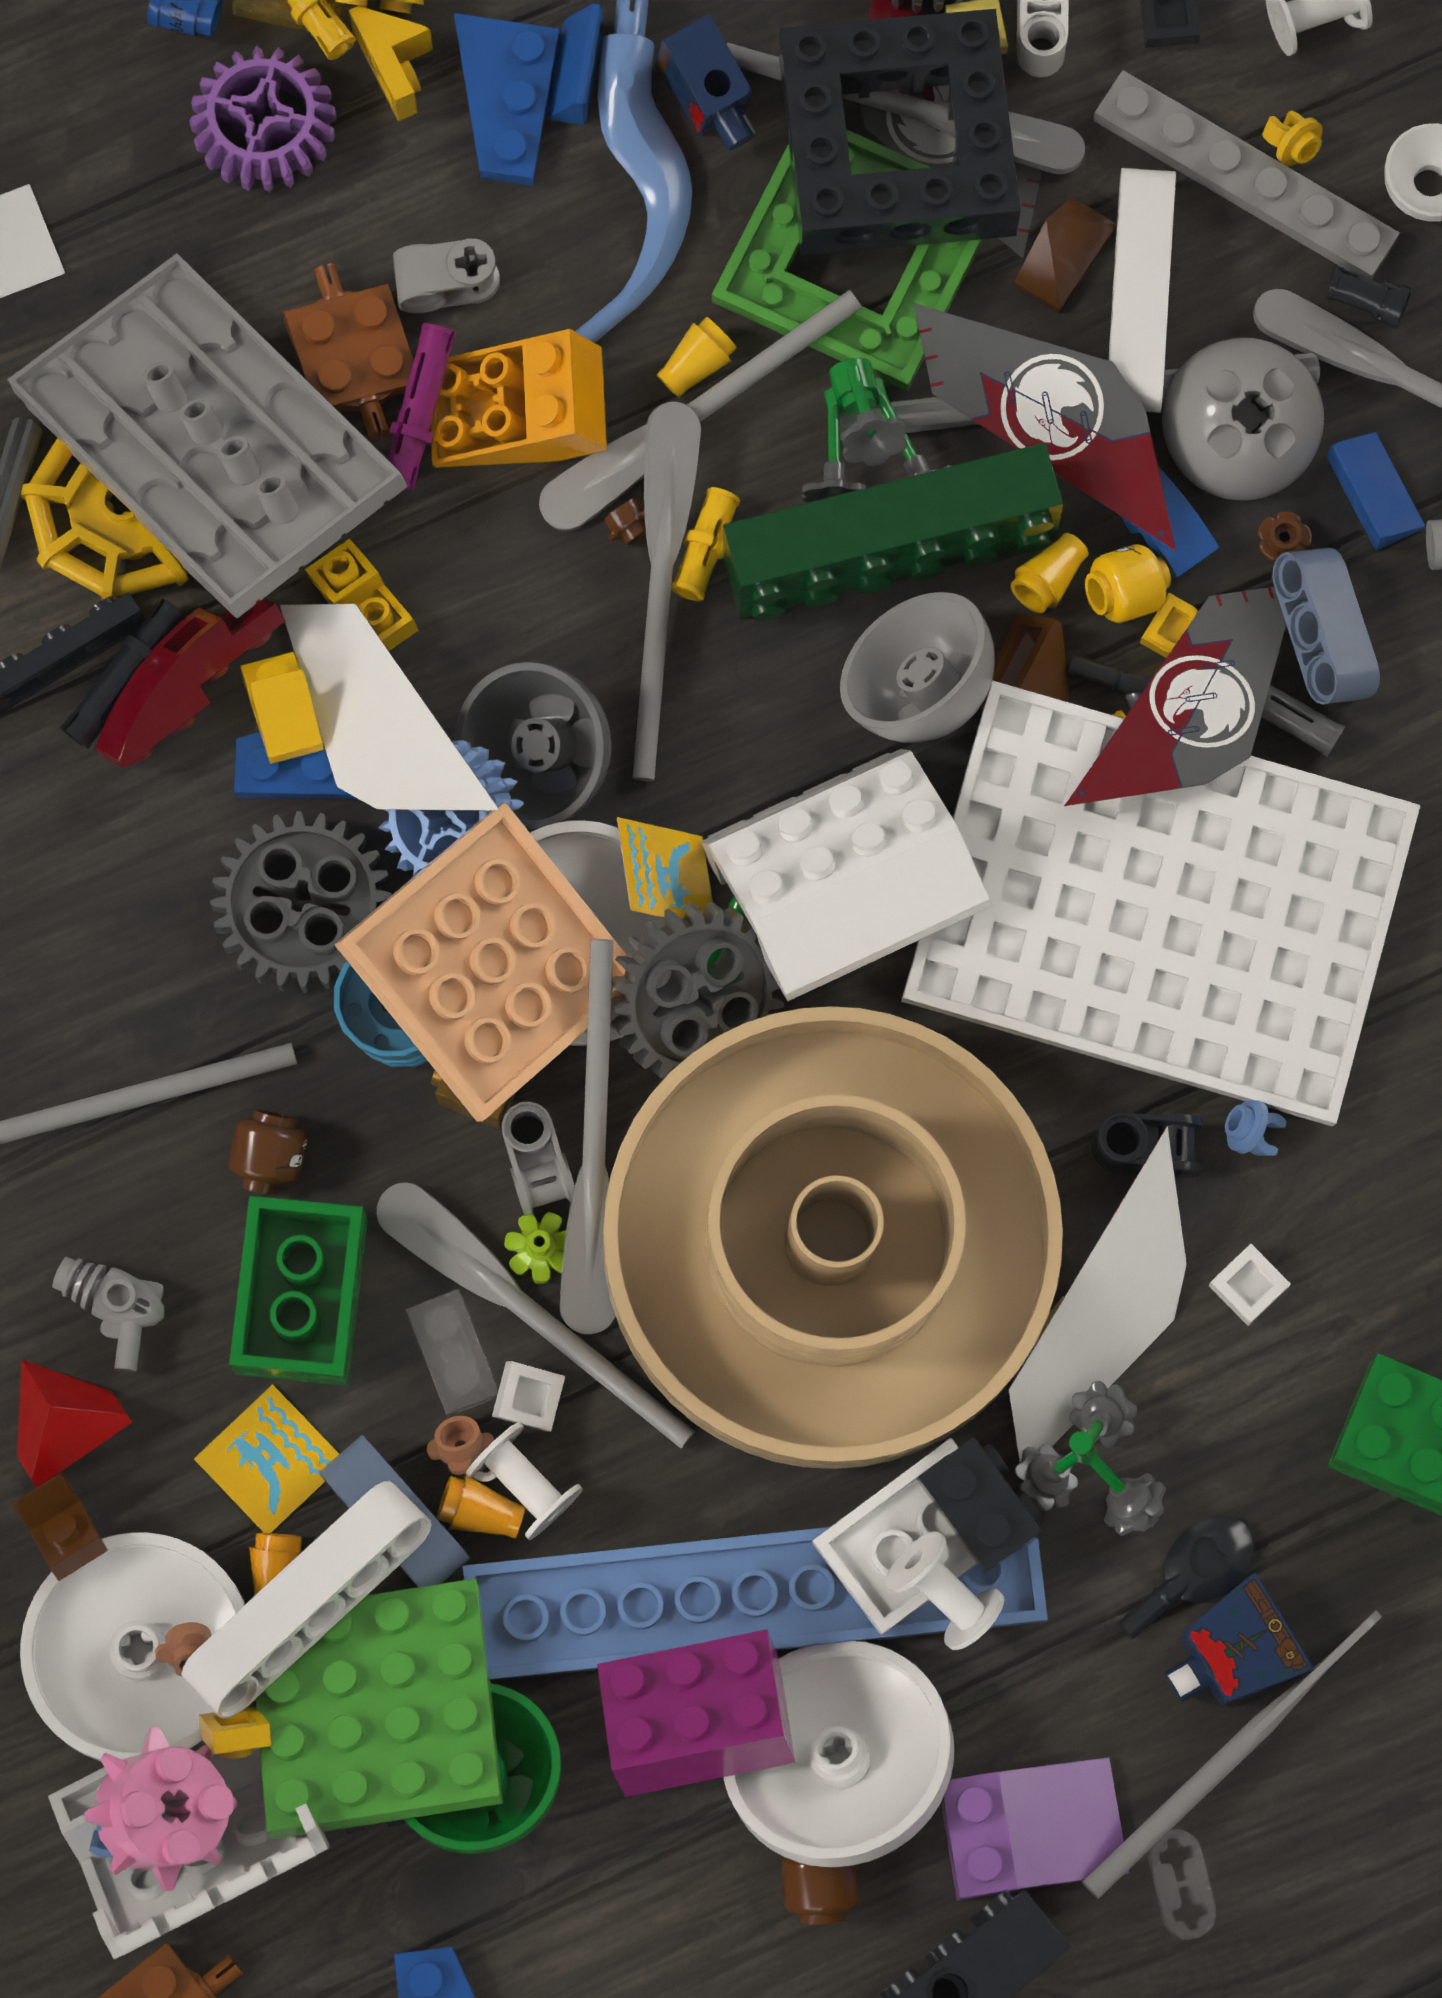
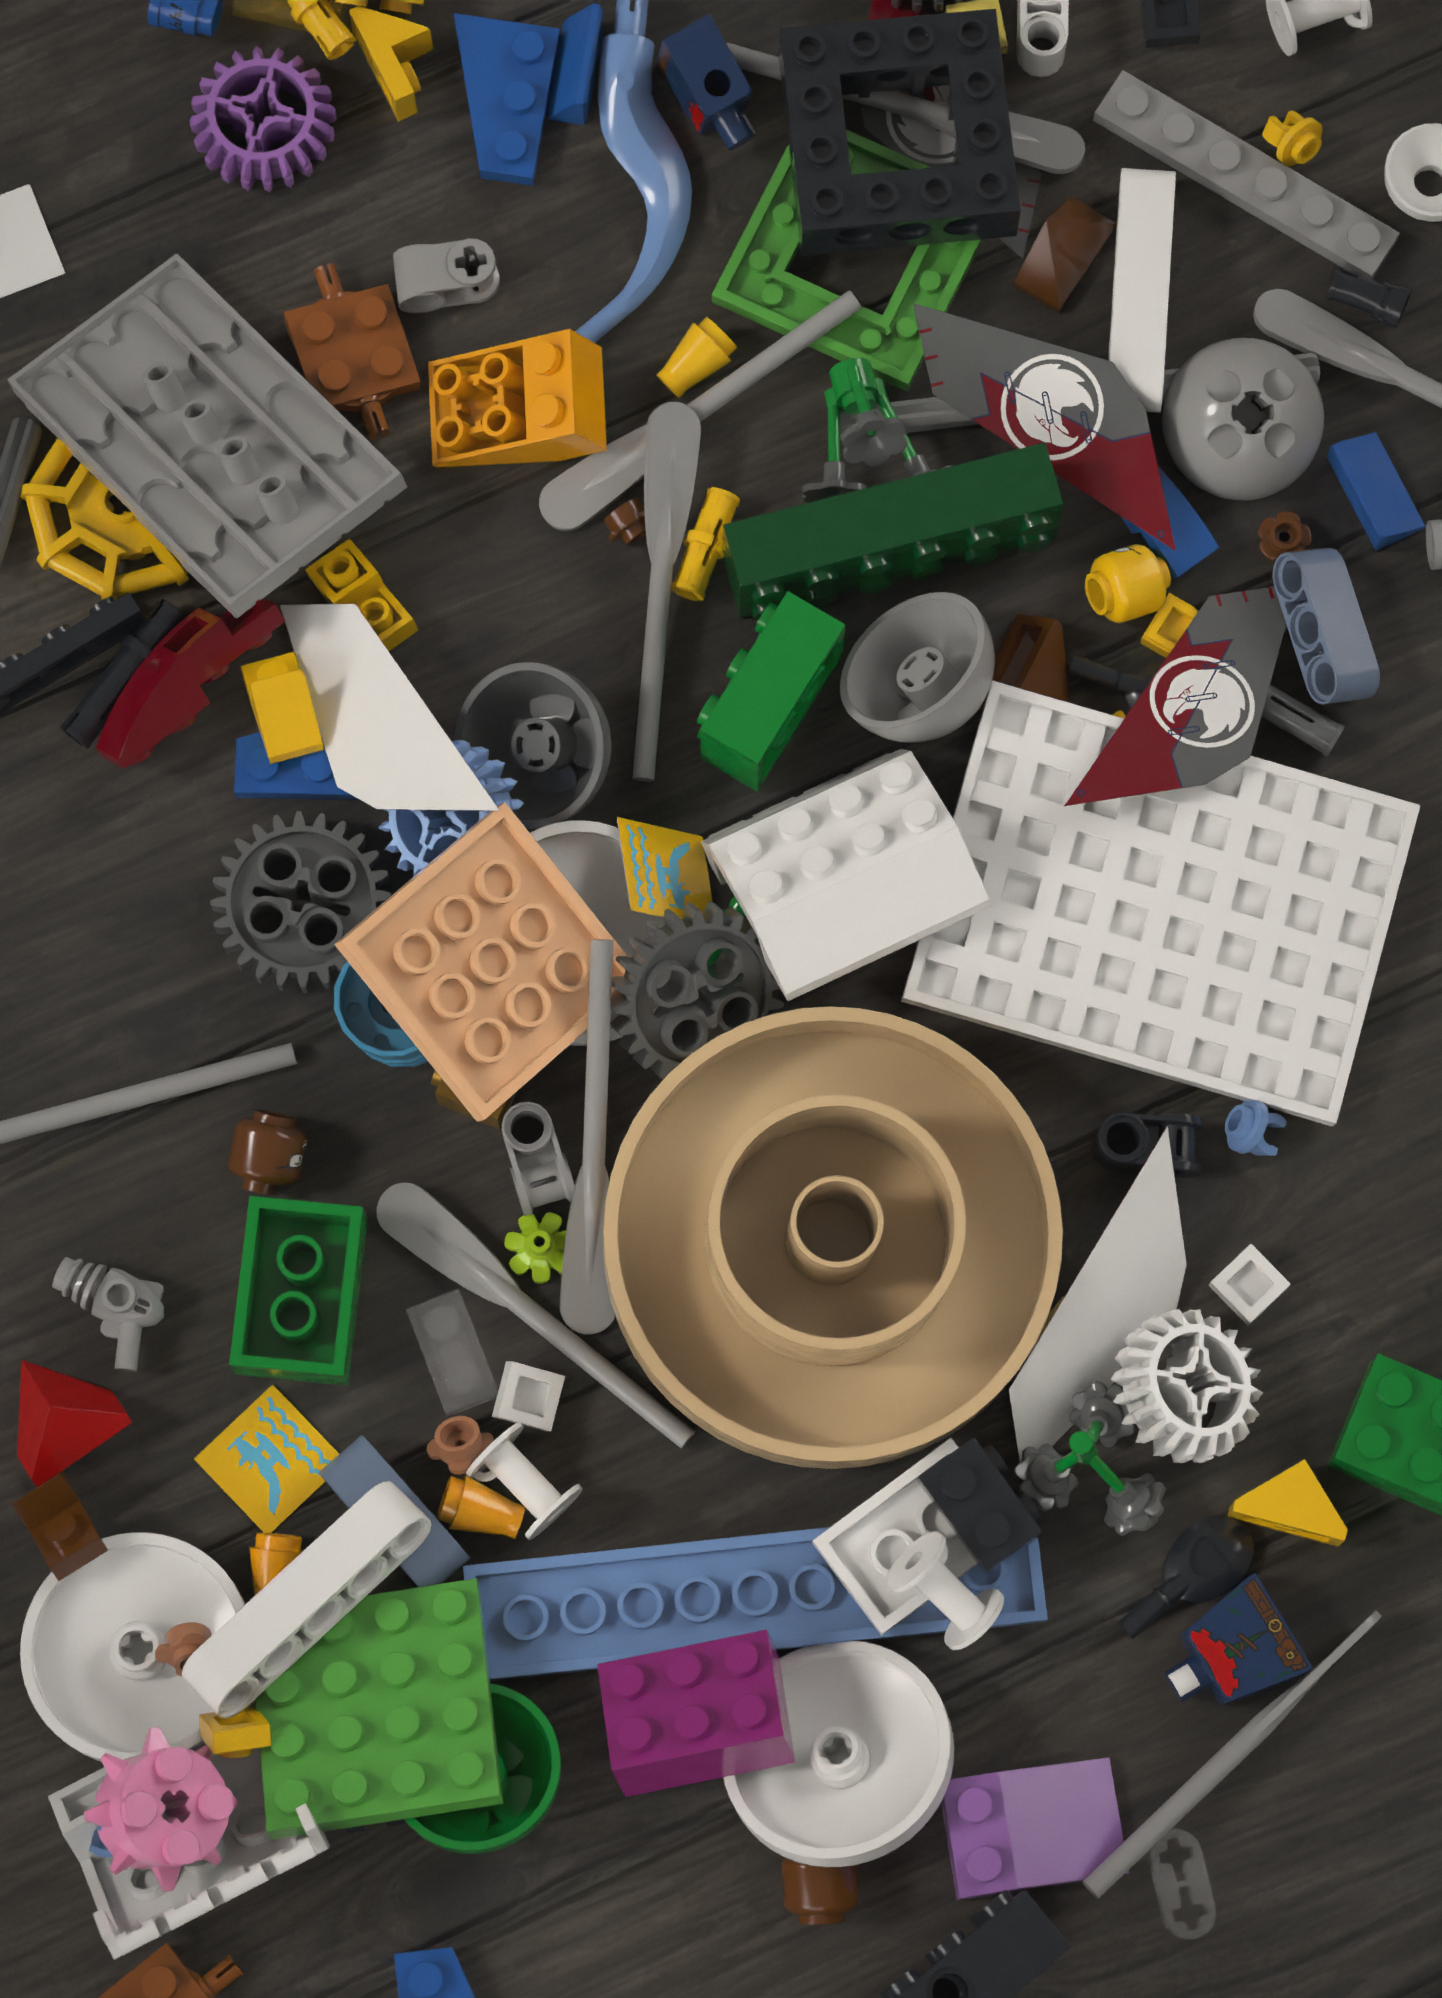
magenta pin [388,323,456,491] -> none
yellow cone [1011,533,1088,613] -> none
none -> green brick [697,591,845,792]
none -> white gear [1110,1309,1263,1463]
none -> yellow slope [1227,1459,1348,1547]

